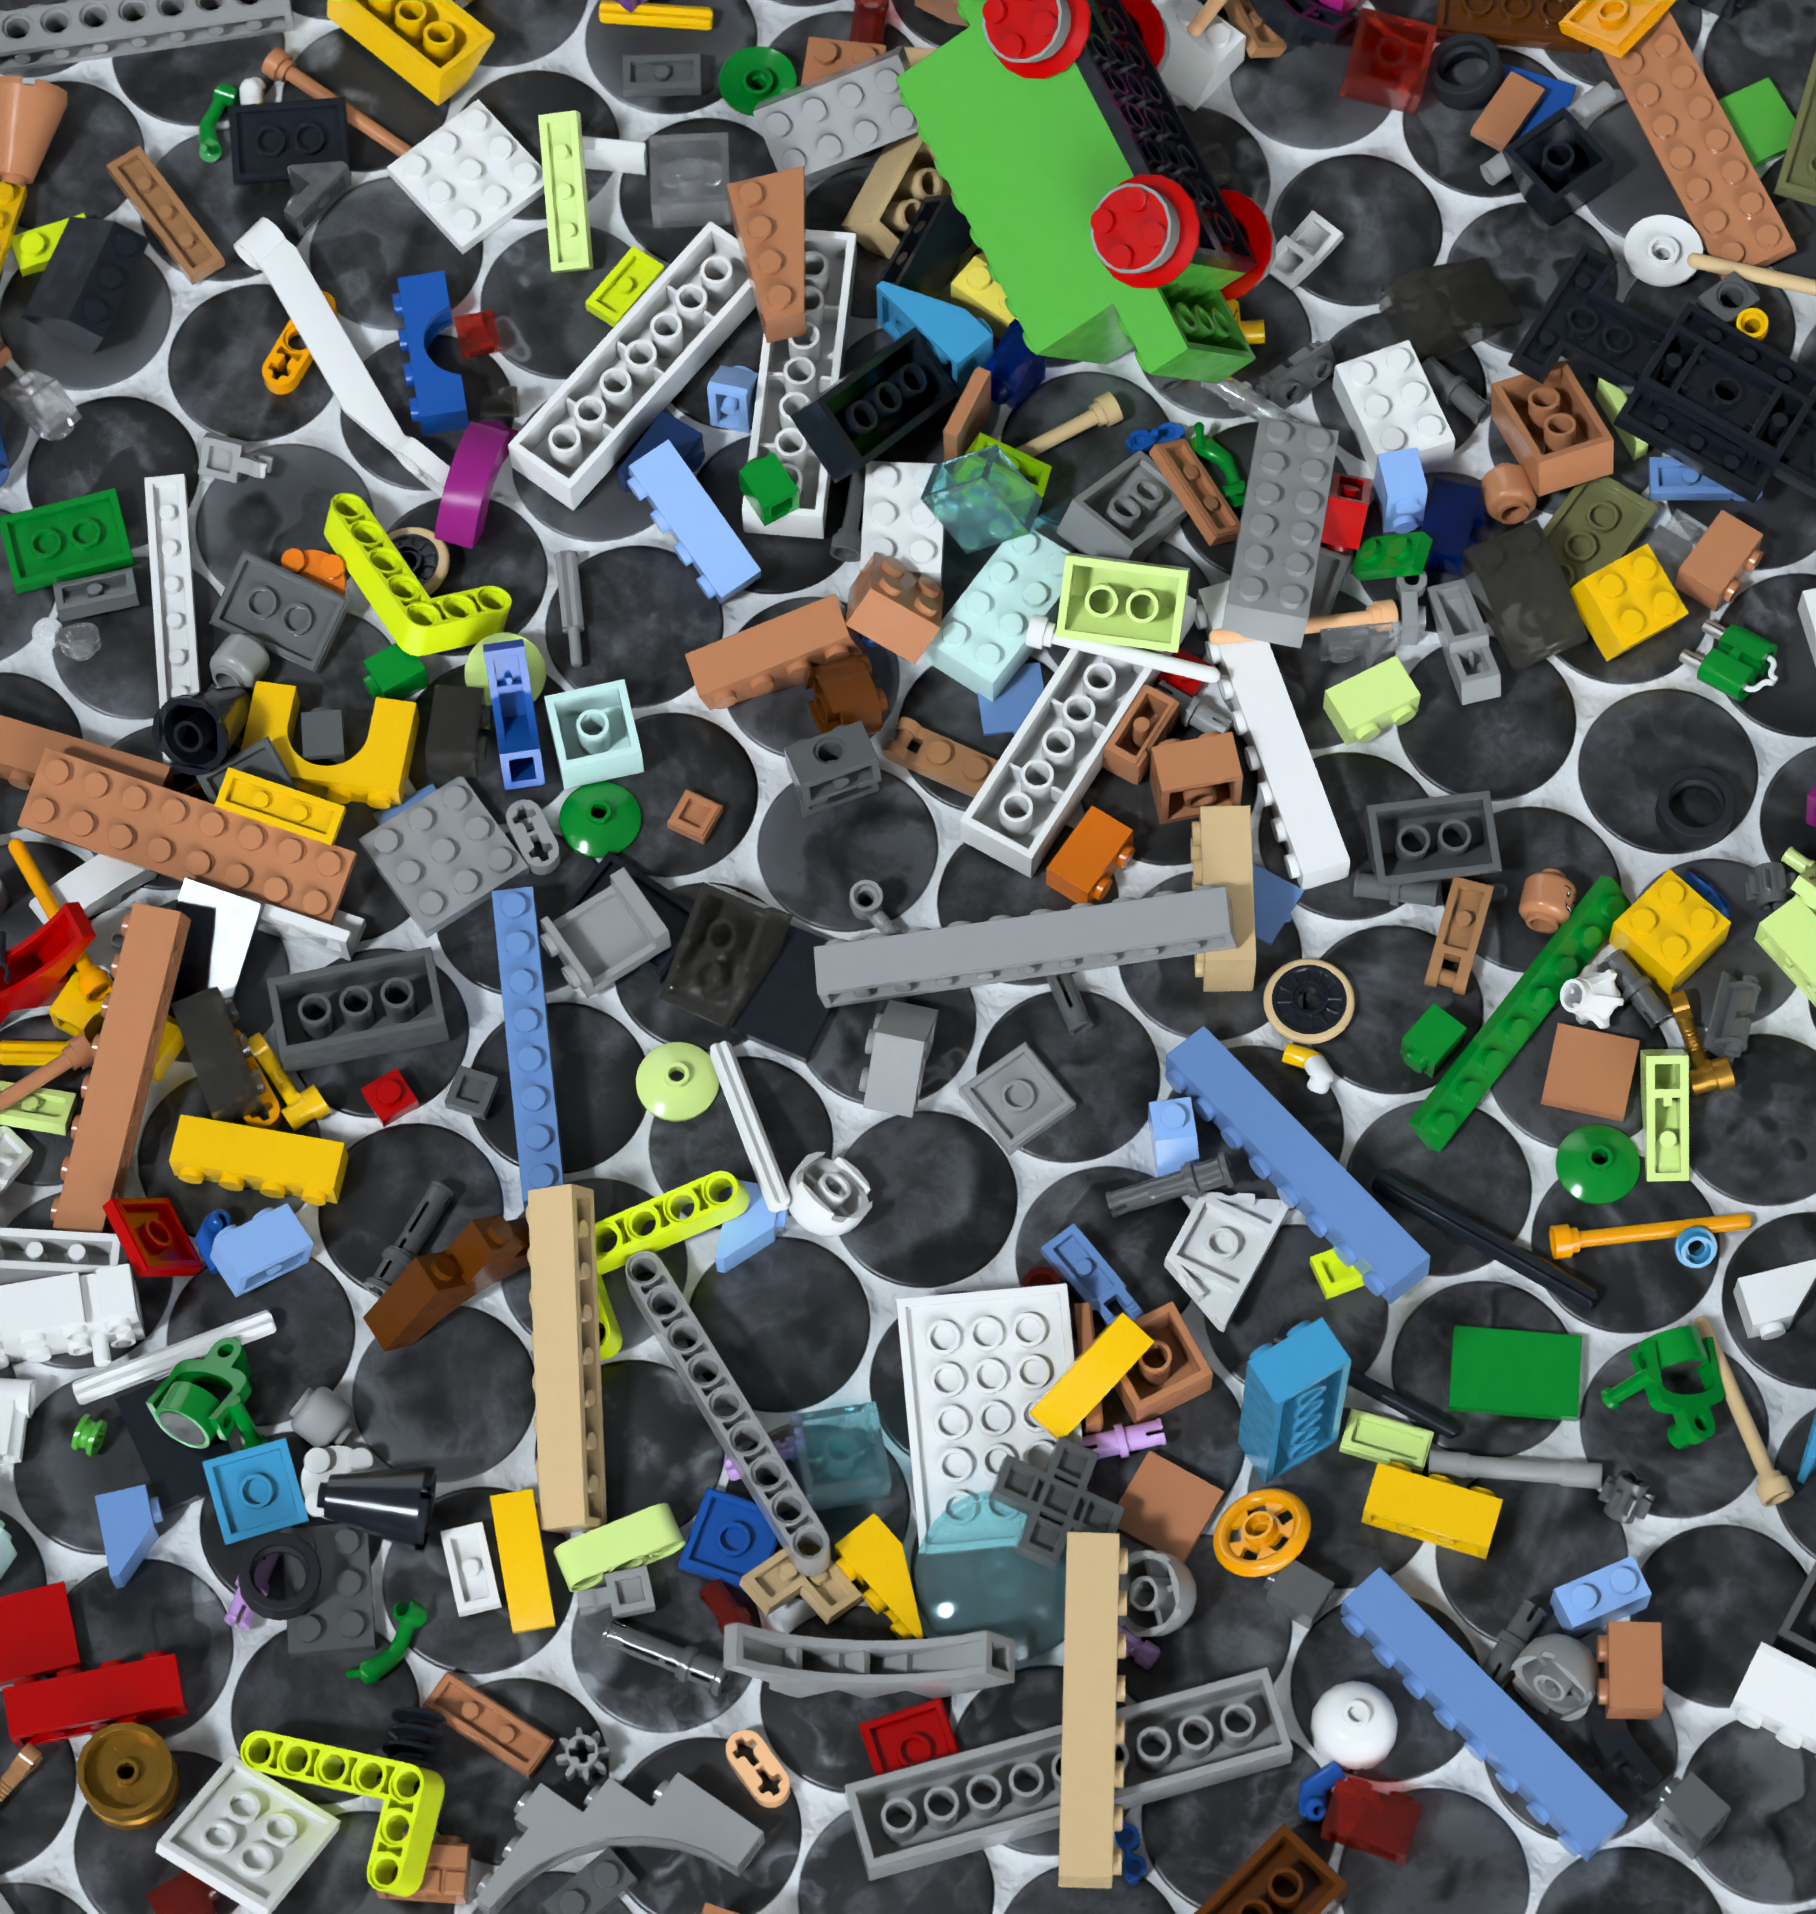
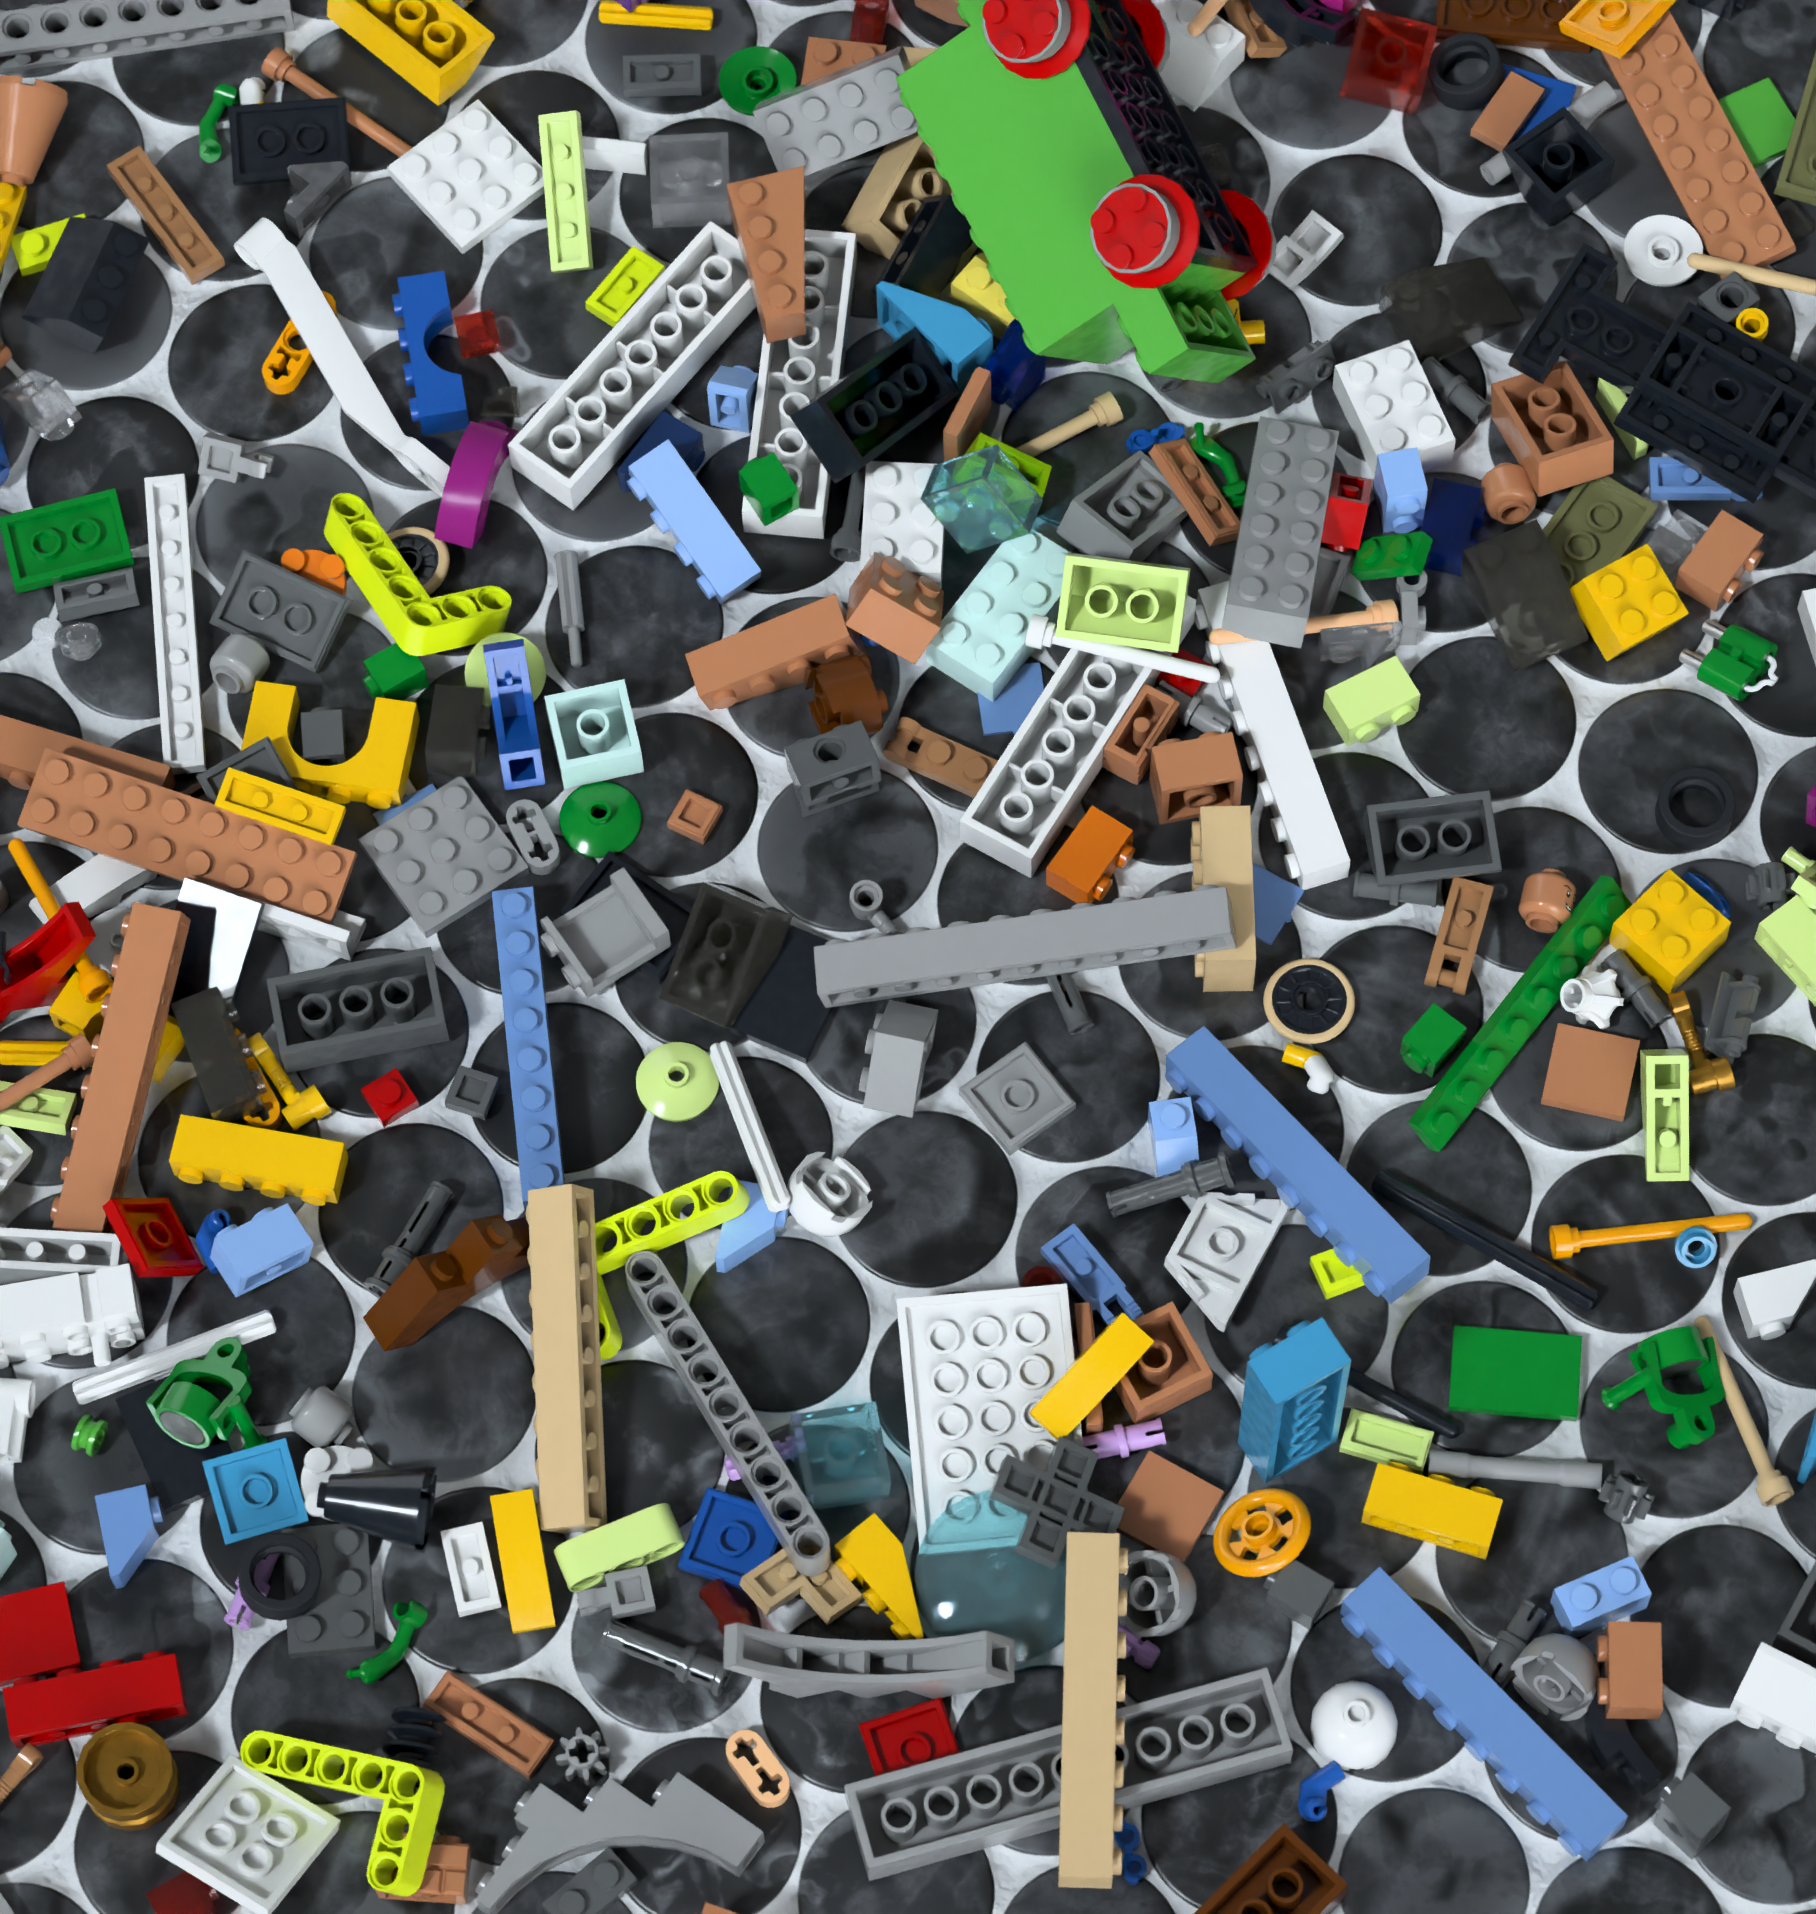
black cone [152,686,252,775] -> none
clear pin [1200,376,1311,426] -> none
clear red brick [1320,1777,1422,1866] -> none
light grey slope [1426,578,1501,705] -> none
green dish [1555,1124,1640,1205] -> none

